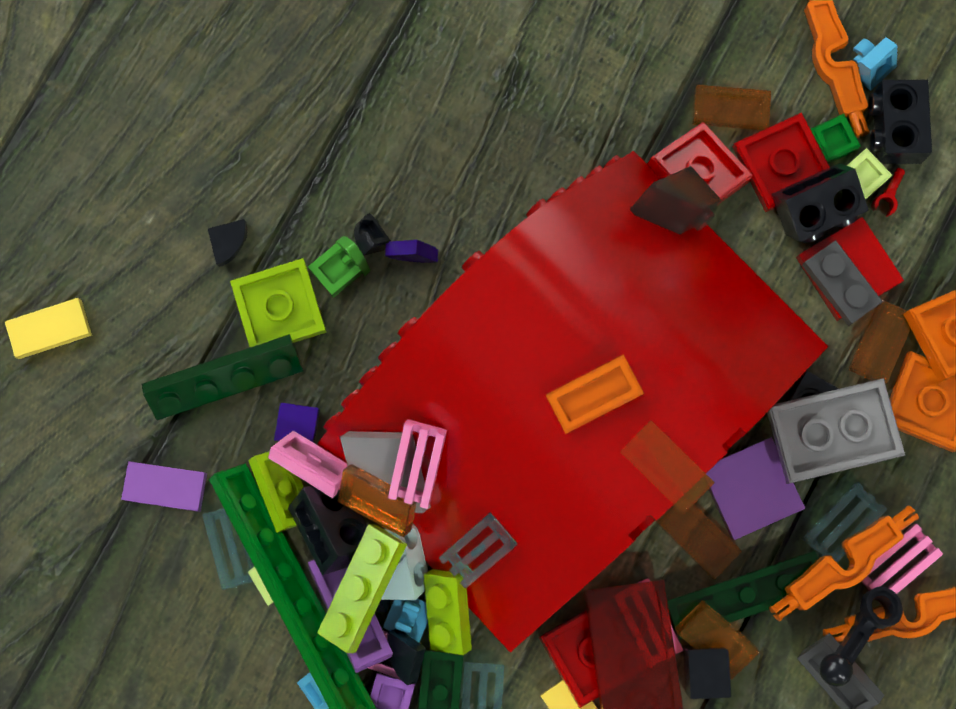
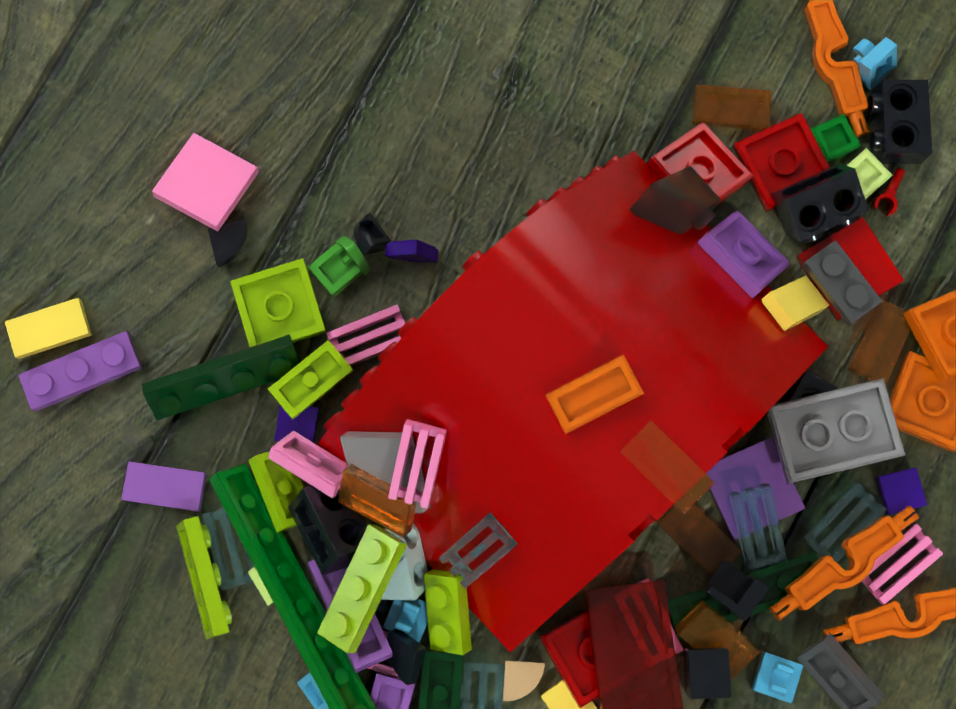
black piece [819,586,903,687] -> none
none -> medium lavender plate [18,331,143,412]
none -> bright pink tile [152,133,259,232]
none -> lime plate [176,516,232,640]
none -> lime plate [268,340,353,420]
none -> bright pink tile [326,305,405,366]
none -> tan tile [503,660,545,701]
none -> medium lavender tile [698,210,790,299]
none -> black panel [701,560,769,621]
none -> clear light blue tile [729,483,787,571]
none -> medium azure tile [751,651,803,704]
none -> light yellow tile [761,275,829,331]
none -> dark purple tile [875,467,927,515]

